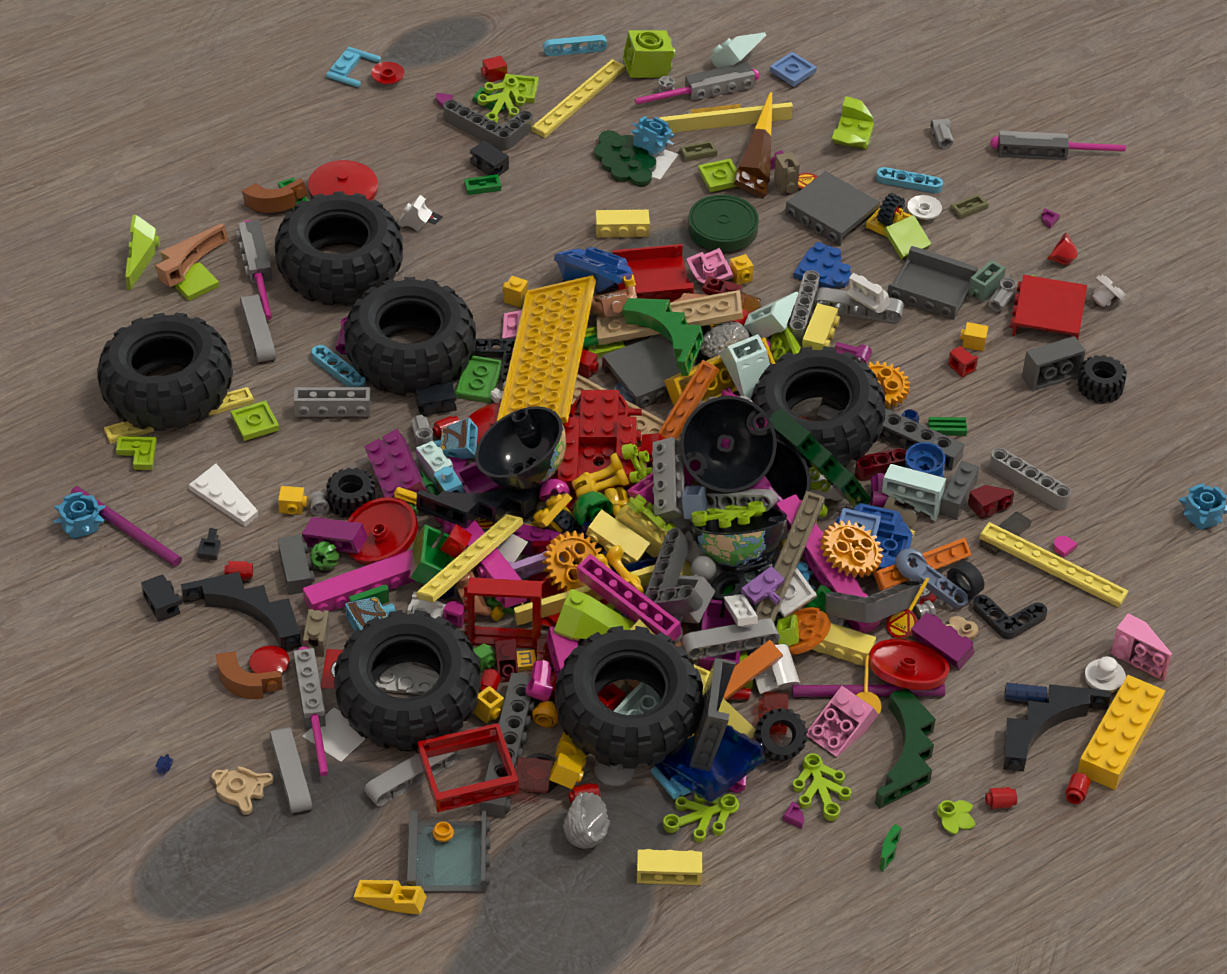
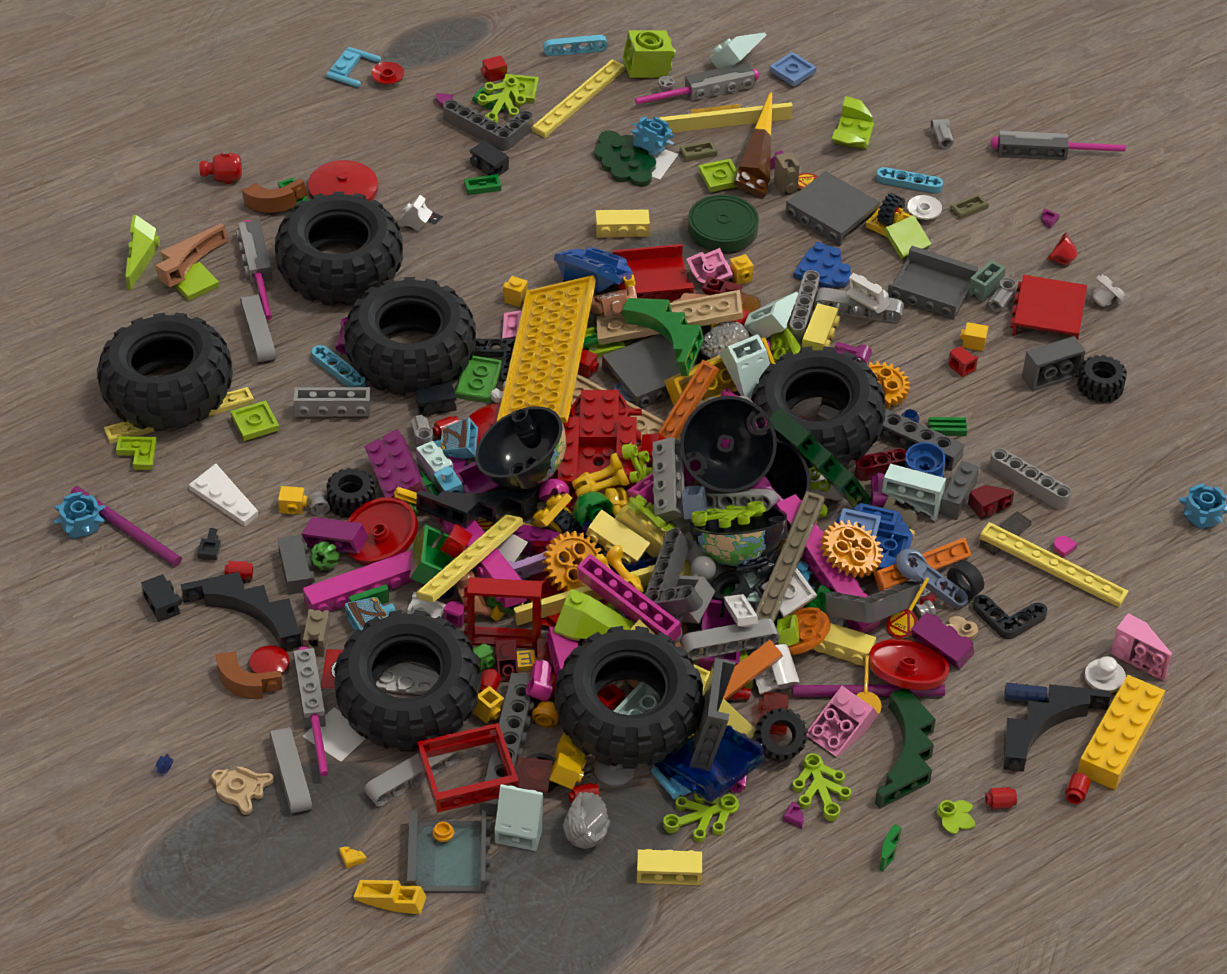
medium lavender plate [741,566,785,605] -> none
none -> red piece [199,152,242,184]
none -> yellow tile [339,847,367,869]
none -> light aqua slope [495,785,543,851]

